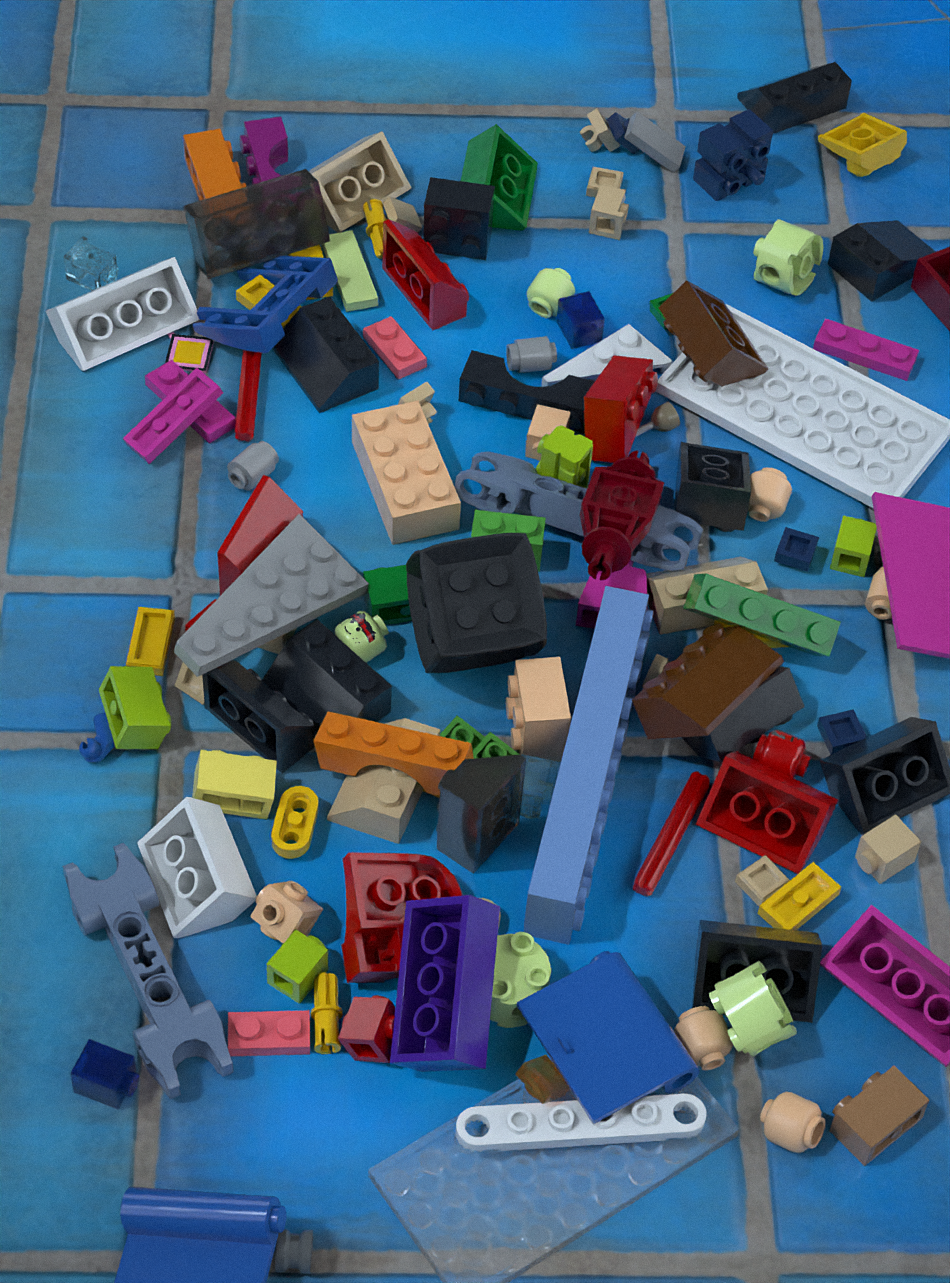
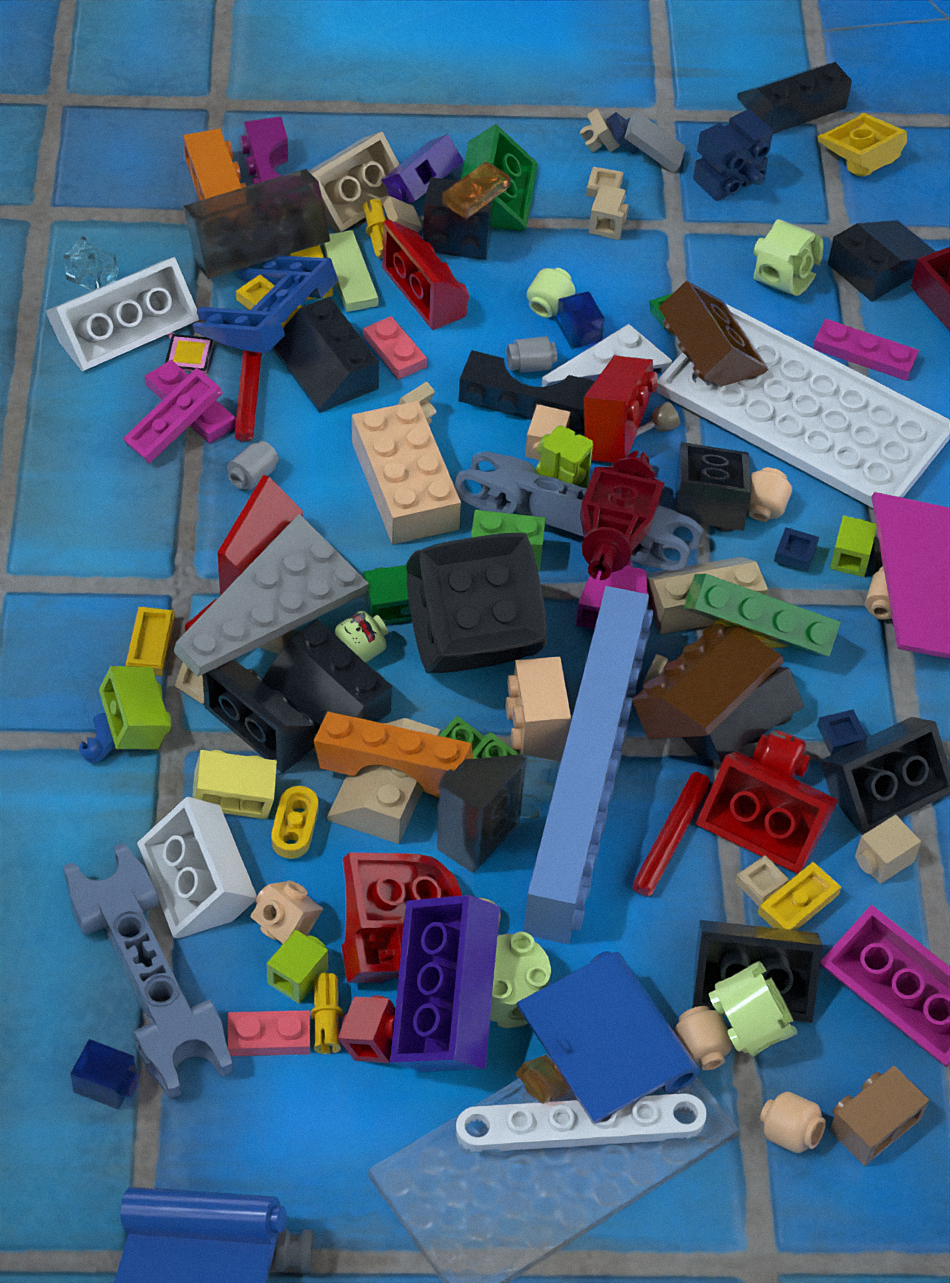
none -> dark purple brick [381,134,464,203]
none -> clear orange plate [442,161,511,219]

